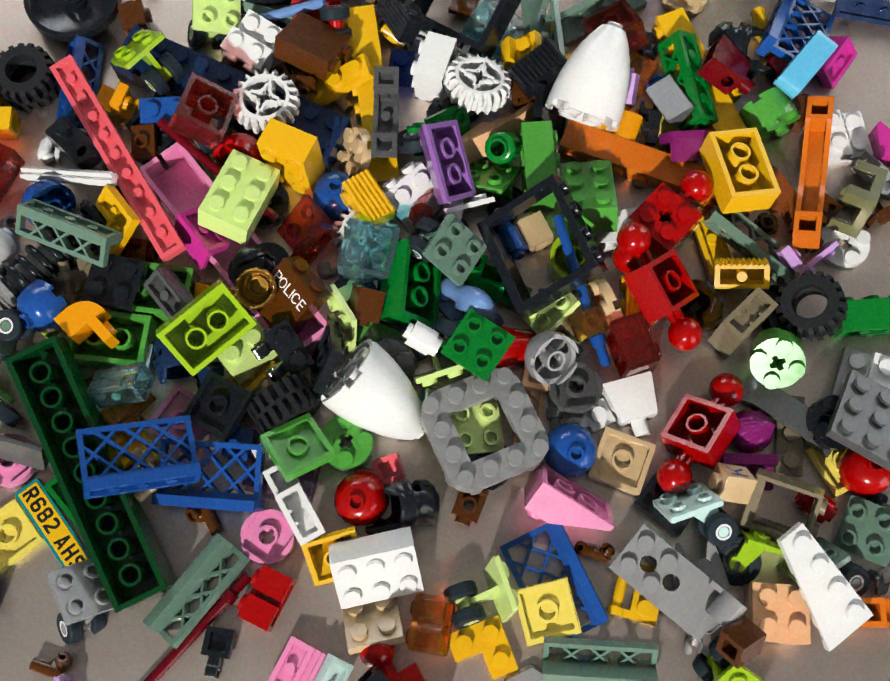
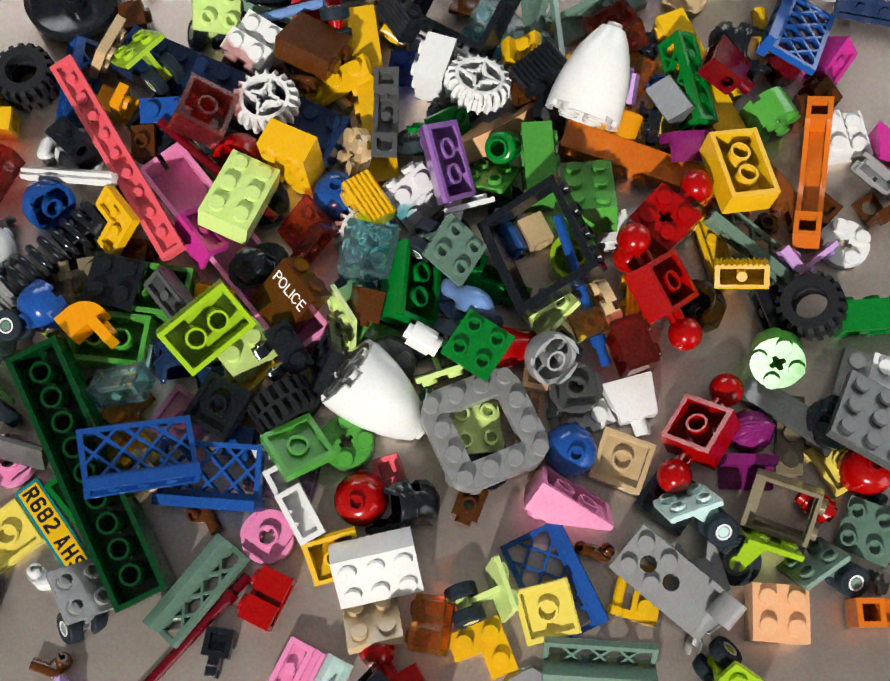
sand green fence [15,199,123,268] -> none
pearl gold hair [234,267,276,309] -> none
light grey hand [317,261,354,280] -> none
clear red plate [409,203,434,226] -> none
tan brick [707,462,758,505] -> none
dark tan window [708,286,778,359] -> none
reddish brown brick [715,615,767,669] -> none
medium azure beam [773,29,838,99] -> none
white wing [777,522,873,652] -> none
olive panel [827,159,889,238] -> none
none -> white arm [26,563,51,591]
none -> tan plate [88,14,127,80]
none -> reddish brown bracket [797,75,843,107]

